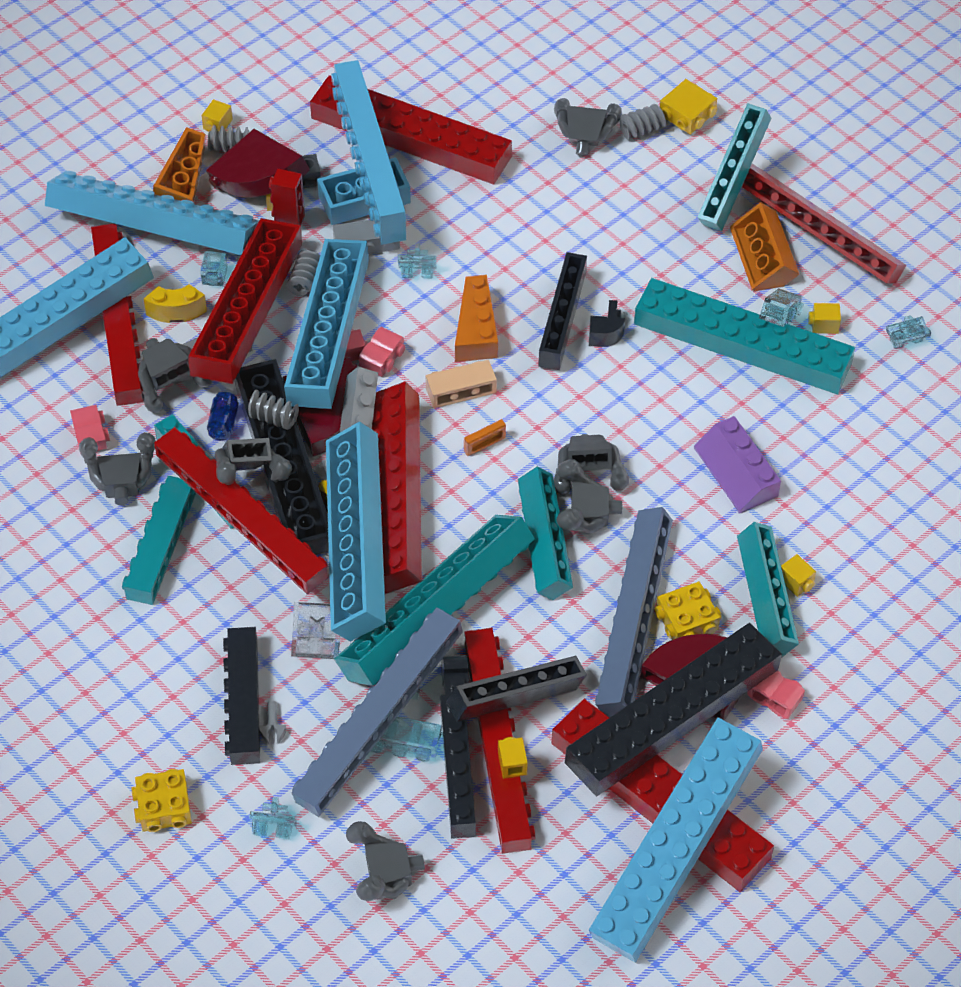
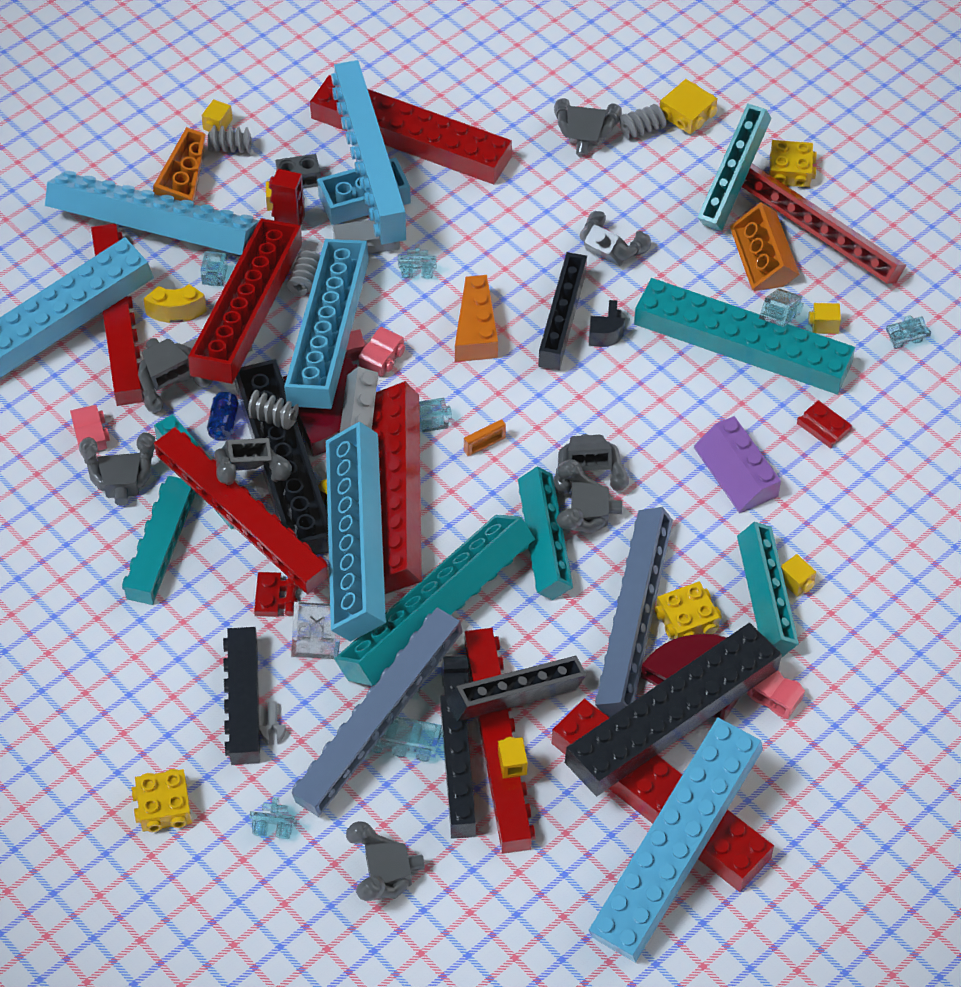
dark red brick [206,128,310,197] -> none
light nougat brick [425,360,497,409] -> none
none -> red plate [254,572,299,617]
none -> clear light blue brick [419,398,452,432]
none -> dark grey torso [580,211,651,266]
none -> yellow brick [769,140,817,187]
none -> red plate [797,400,852,449]

